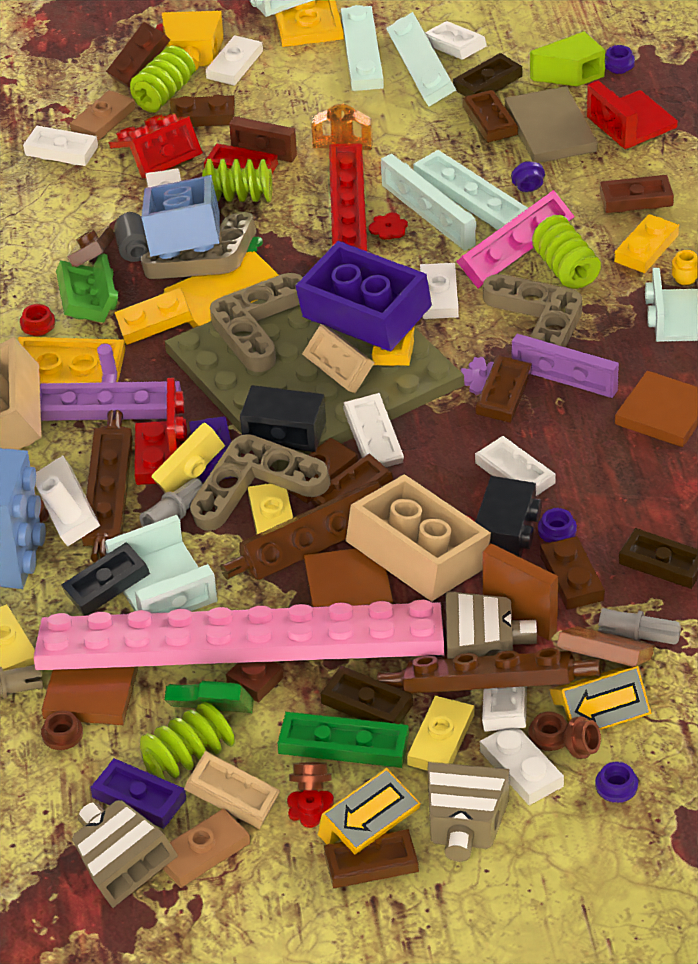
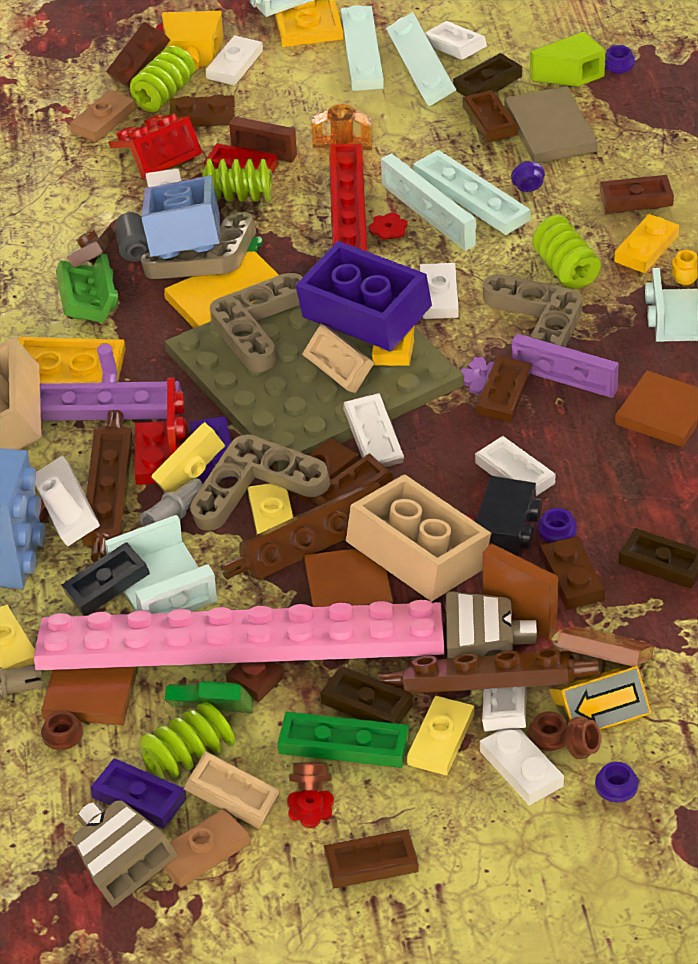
red plate [20,304,56,336] -> none
white plate [23,126,98,166] -> none
yellow plate [115,287,193,345] -> none
black brick [240,385,326,452] -> none
panel [318,768,421,855] -> none
dark tan torso [428,762,509,862] -> none
plate [456,190,575,289] -> none
red bracket [587,80,678,149] -> none
light grey axle [598,608,681,644] -> none

